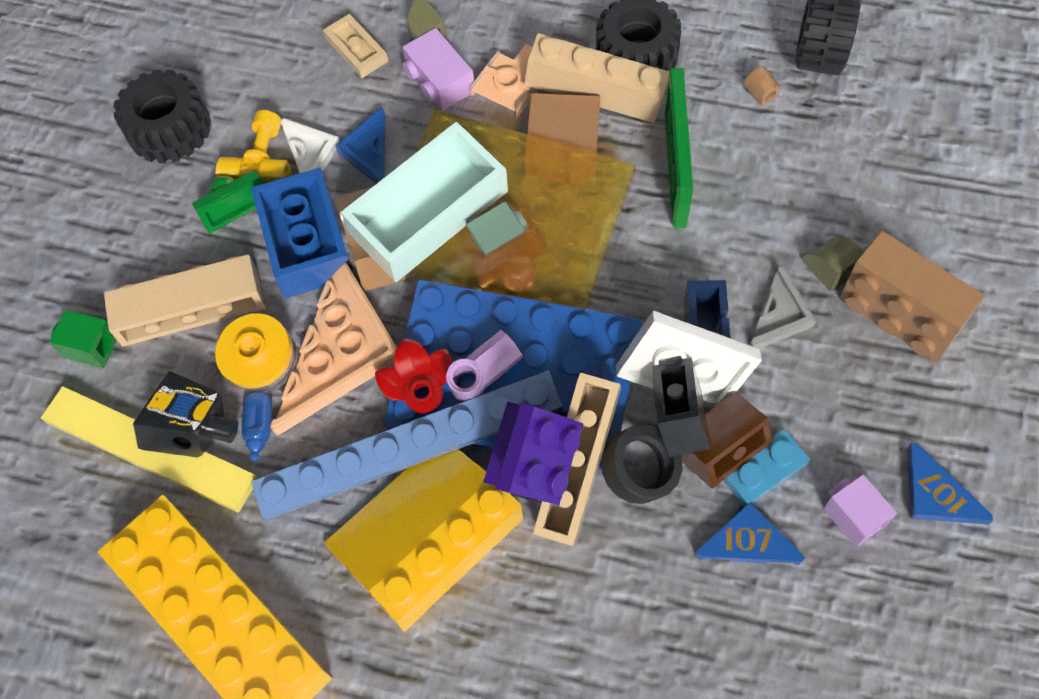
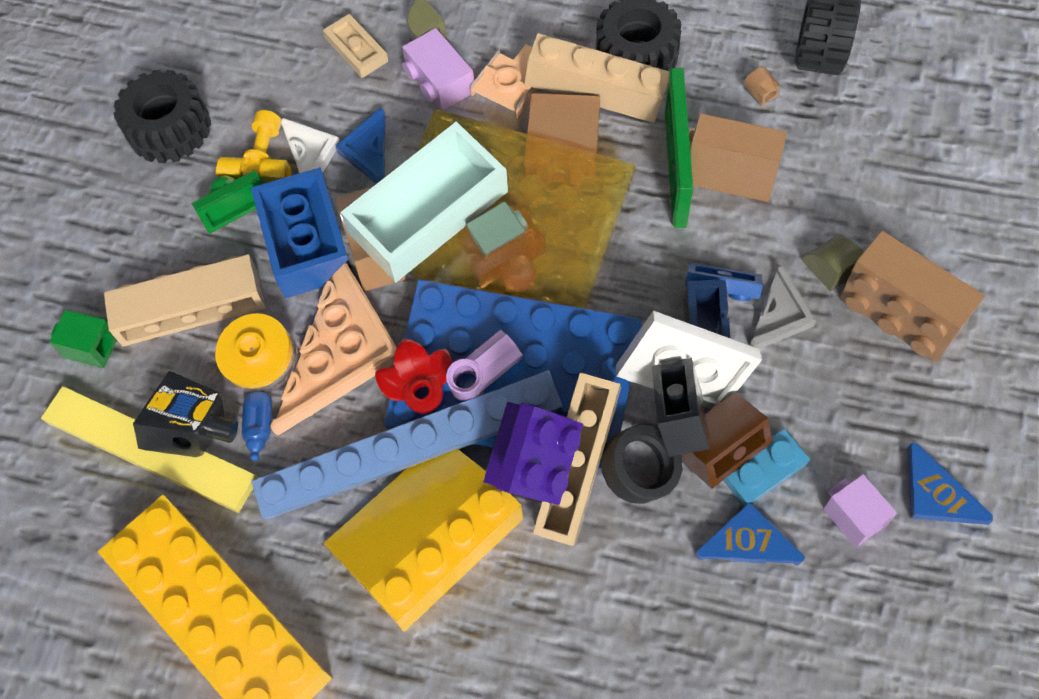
none -> blue plate [685,262,763,301]
none -> medium nougat brick [689,113,787,202]

